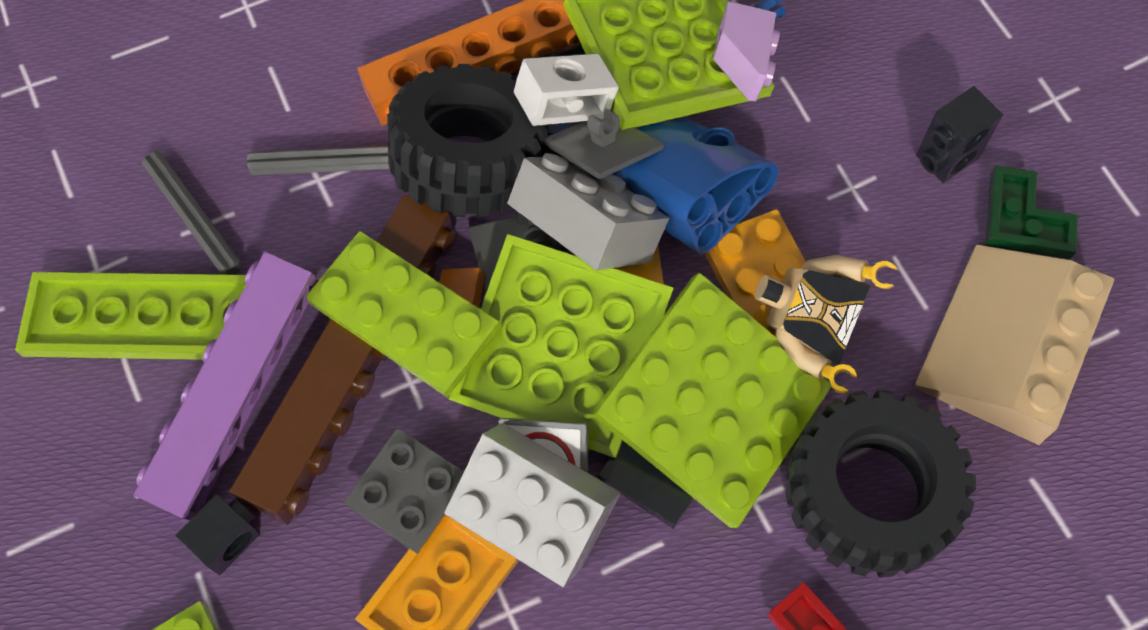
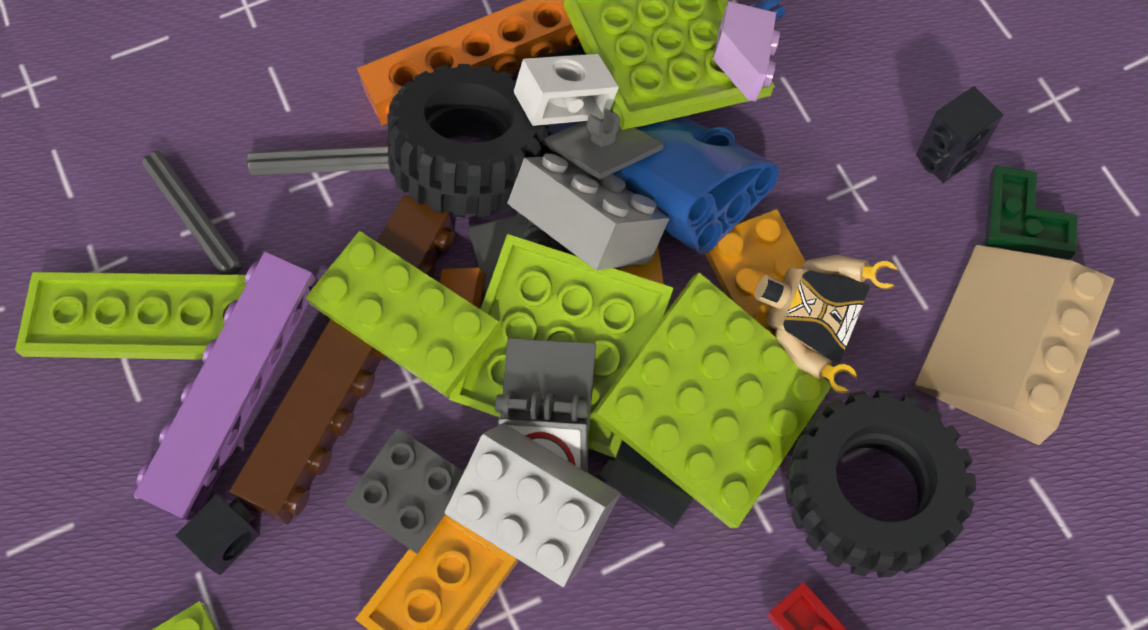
none -> dark grey hinge [495,338,596,434]

